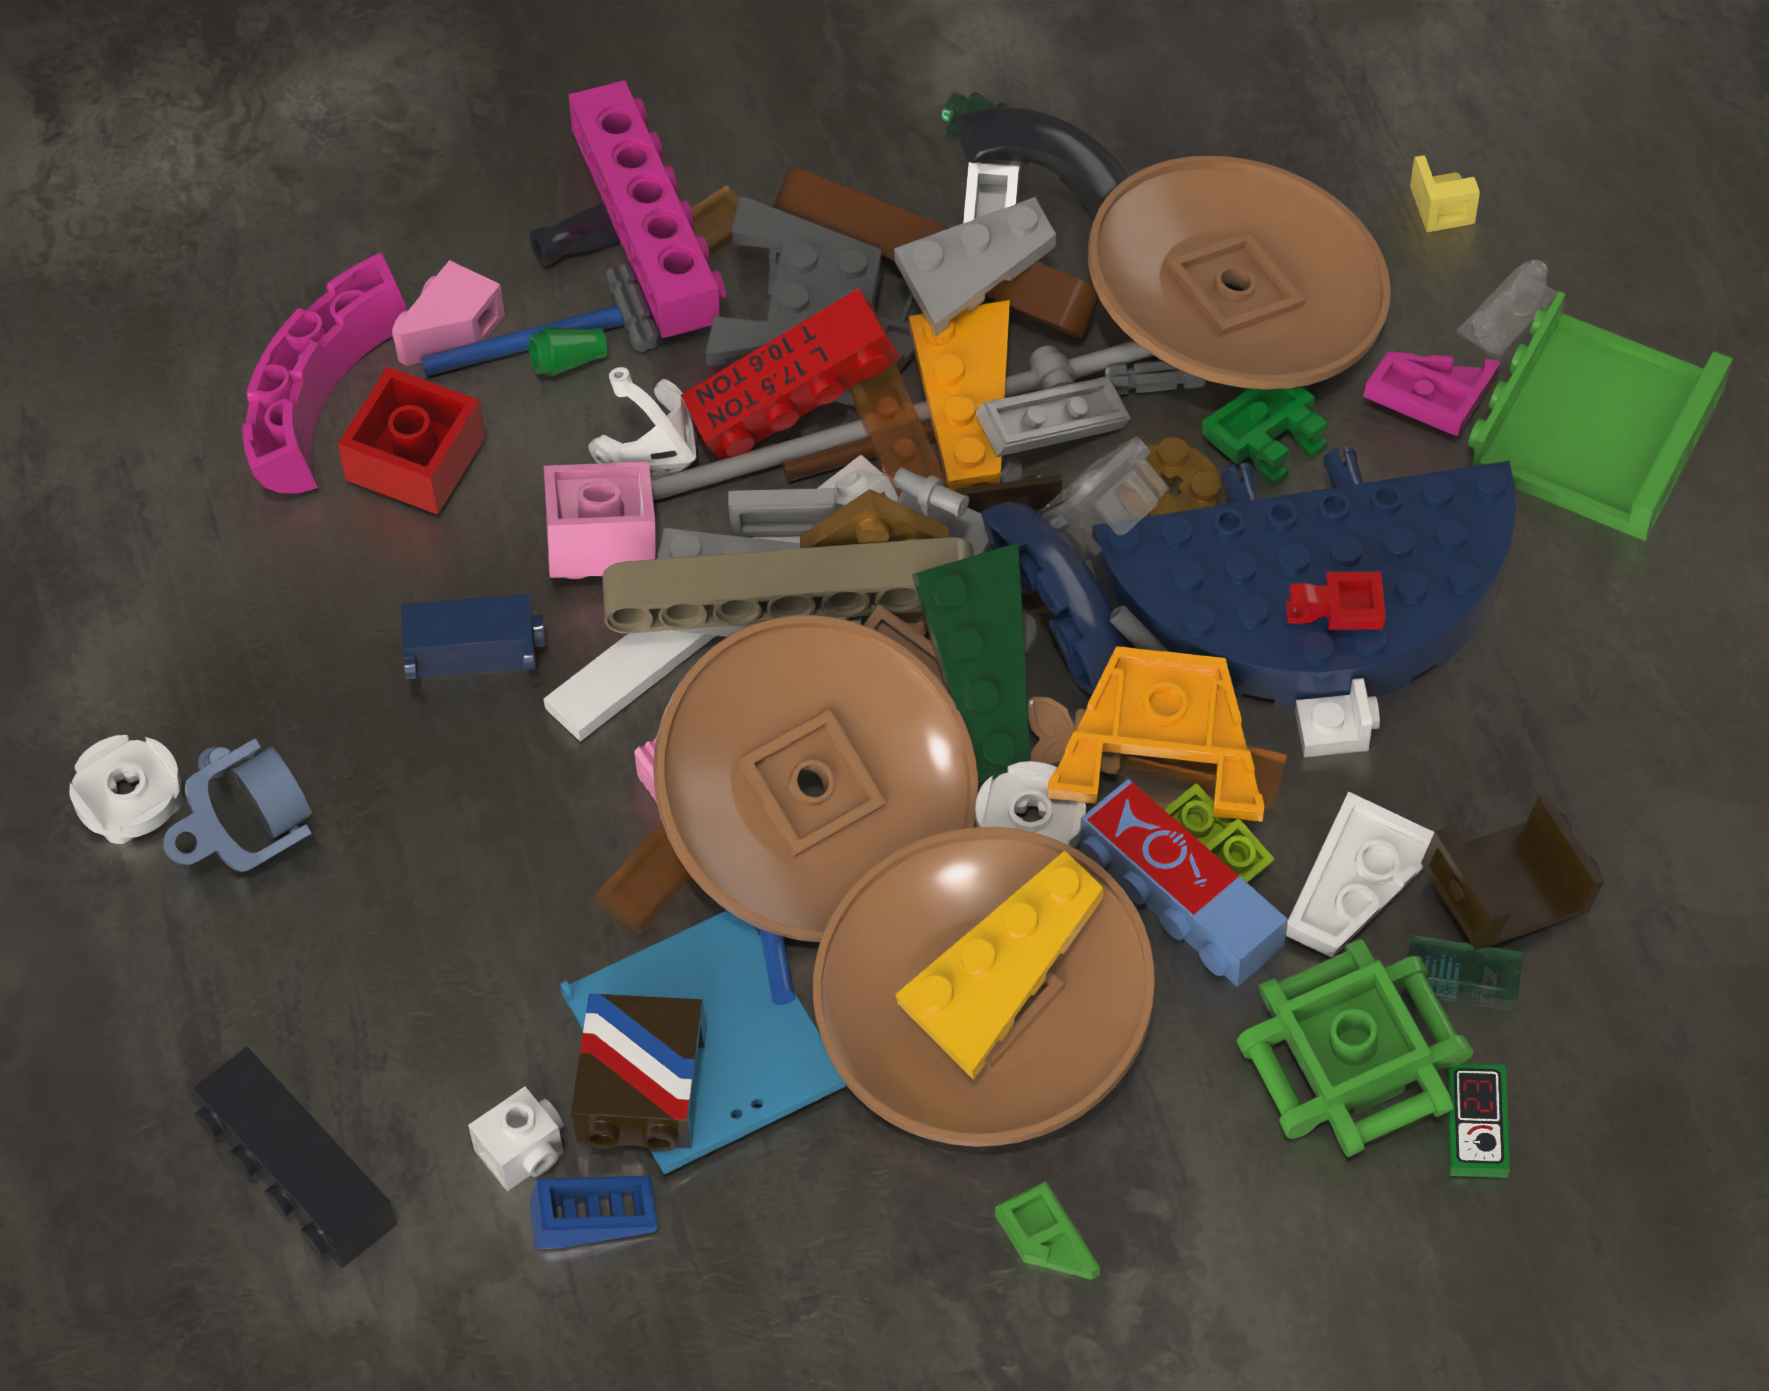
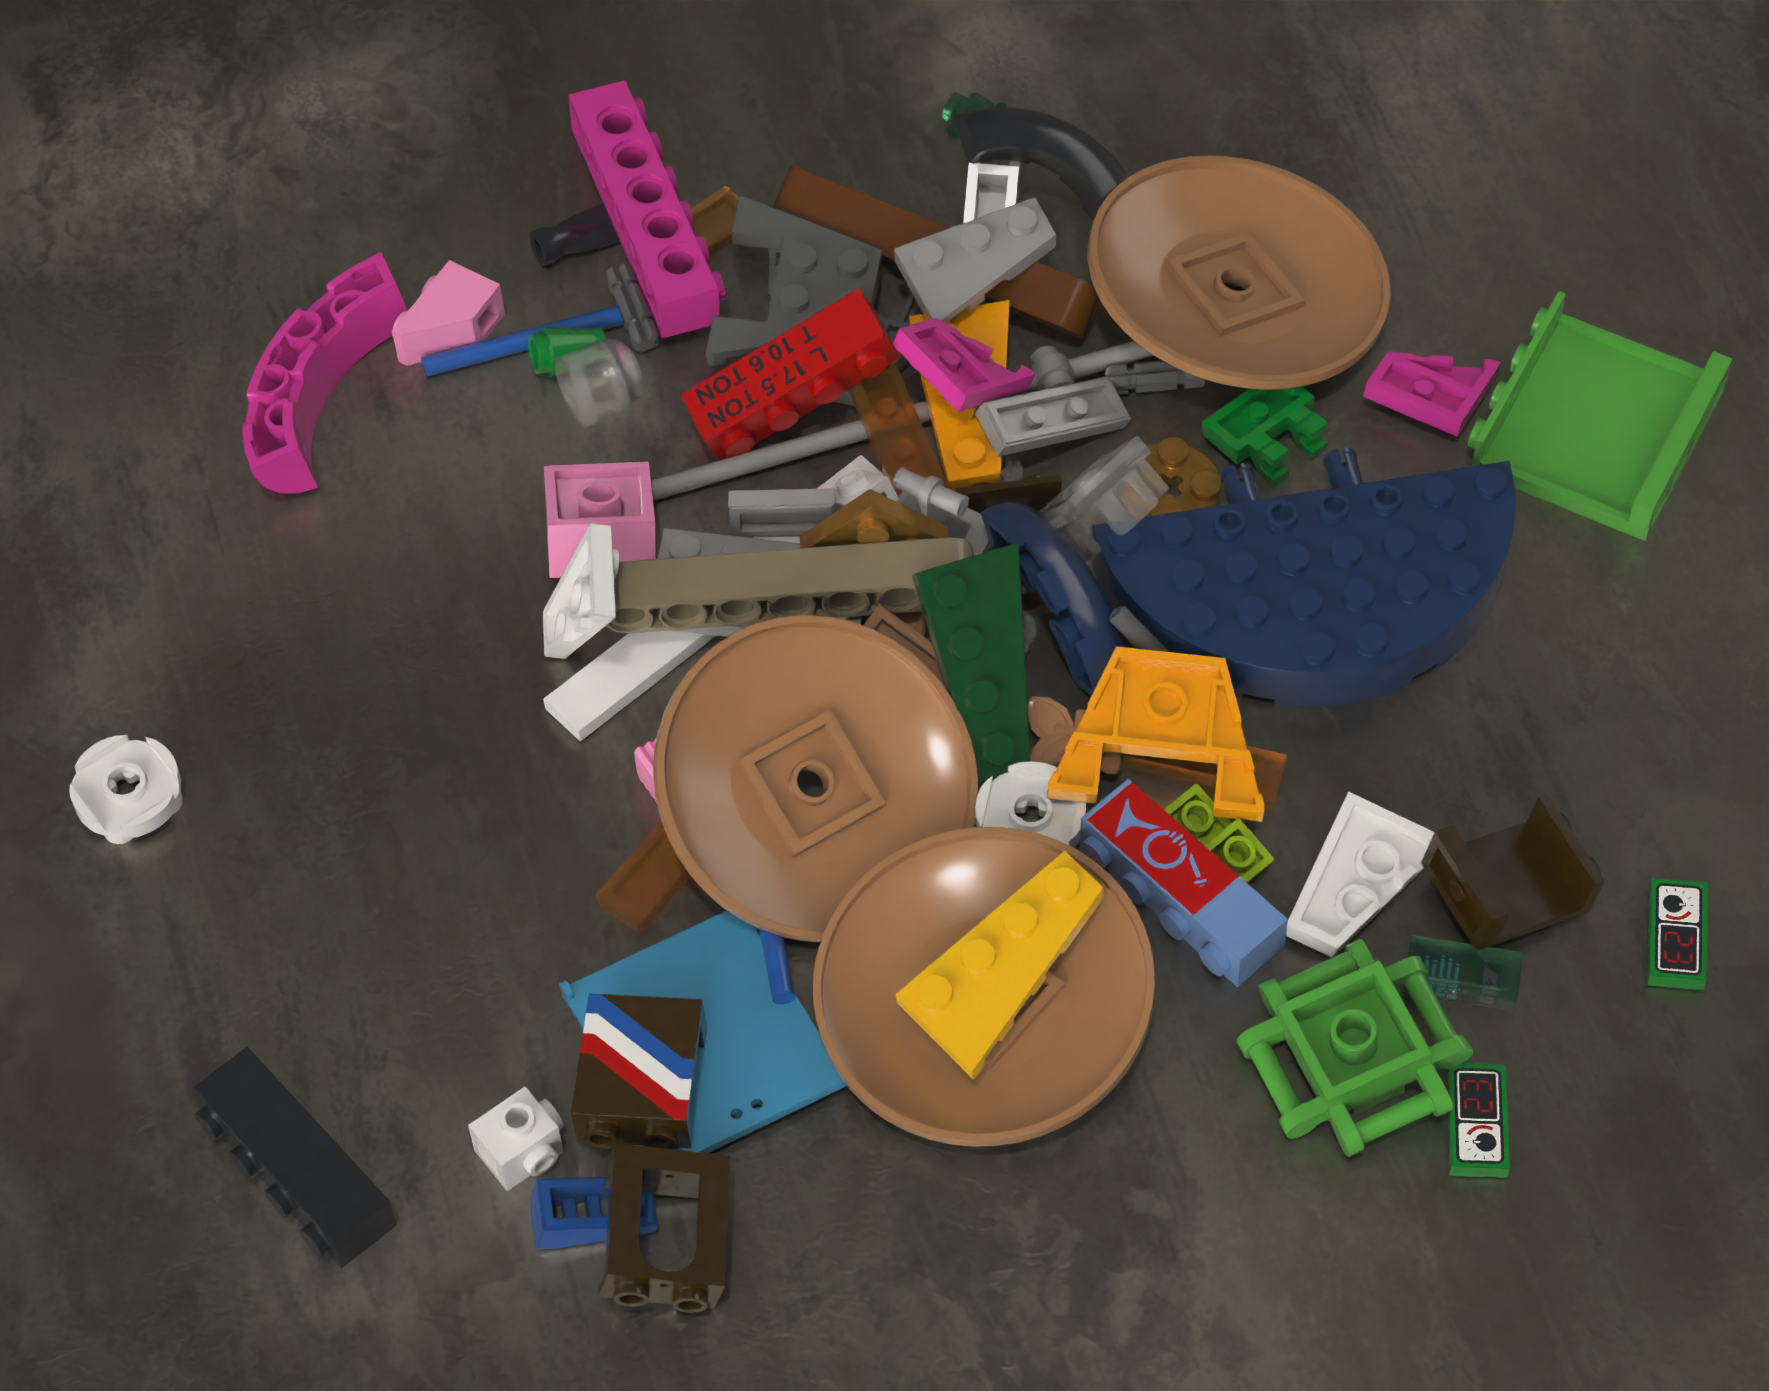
sand blue piece [163,738,312,872] -> none
red brick [338,366,486,514] -> none
dark blue brick [401,594,546,679] -> none
white helmet [588,367,699,480] -> none
reddish brown bar [782,420,936,482] -> none
bright green tile [995,1181,1100,1280] -> none
red plate [1286,572,1386,630] -> none
white bracket [1295,678,1380,758] -> none
light yellow panel [1410,155,1480,232] -> none
clear hinge [1456,259,1558,359] -> none
none -> white wing [543,523,619,659]
none -> clear helmet [554,339,644,430]
none -> dark brown panel [598,1143,730,1313]
none -> dark pink wing [892,318,1035,412]
none -> tile [1647,878,1708,990]

